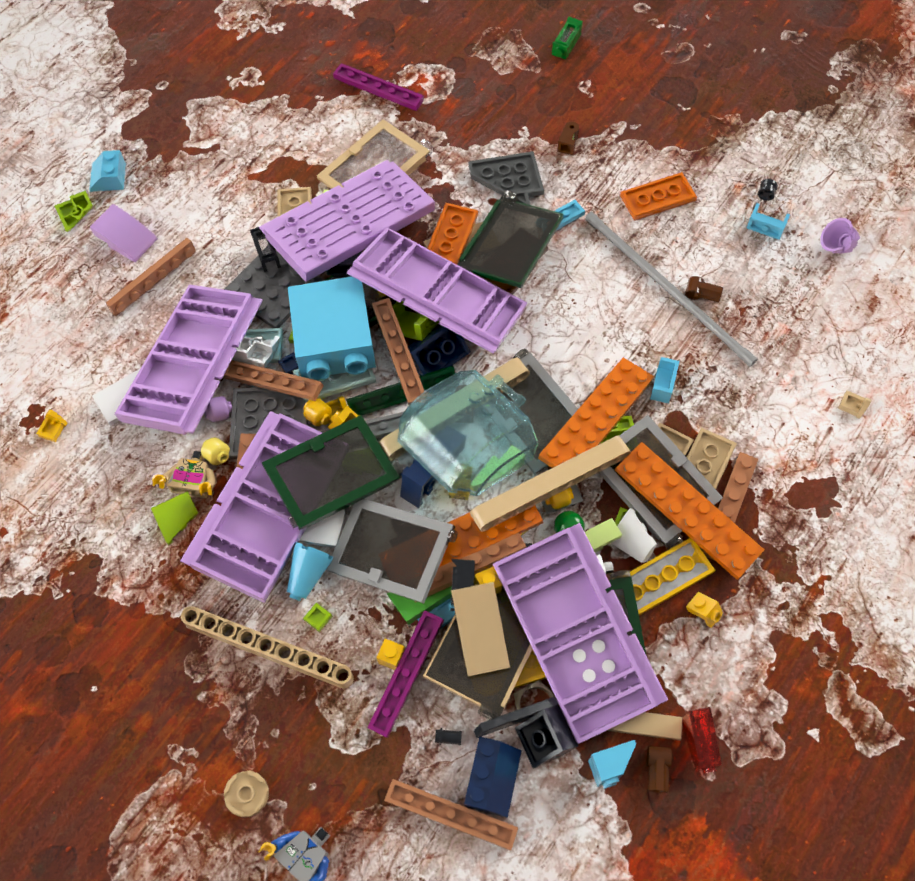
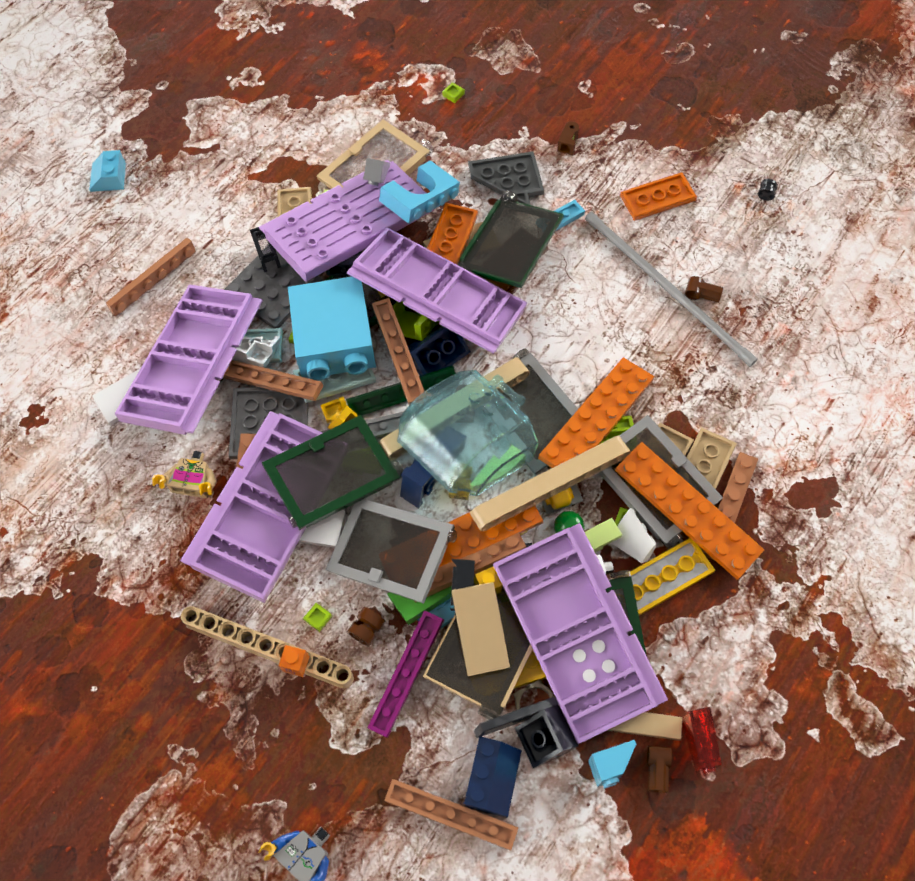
yellow tile [36,410,68,442] -> none
lime slope [54,191,93,232] -> none
lavender slope [90,204,157,262] -> none
lime slope [151,491,198,545] -> none
light yellow head [201,437,230,466] -> none
lavender head [204,396,232,422] -> none
tan tile [224,771,269,817] -> none
dark blue tile [278,352,299,375] -> none
medium azure cone [287,542,333,601] -> none
yellow head [303,398,332,426] -> none
magenta plate [333,63,424,111] -> none
yellow brick [376,638,405,670] -> none
black pin [435,728,462,745] -> none
green window [552,16,583,60] -> none
medium azure panel [650,357,680,404] -> none
yellow bracket [686,592,723,628] -> none
medium azure panel [747,203,790,240] -> none
lavender helmet [820,218,860,254] -> none
tan tile [838,390,872,419] -> none
none -> orange brick [278,645,310,677]
none -> reddish brown wheel [347,607,385,647]
none -> light grey slope [363,158,390,186]
none -> medium azure arch [379,161,460,223]
none -> lime tile [442,82,465,103]

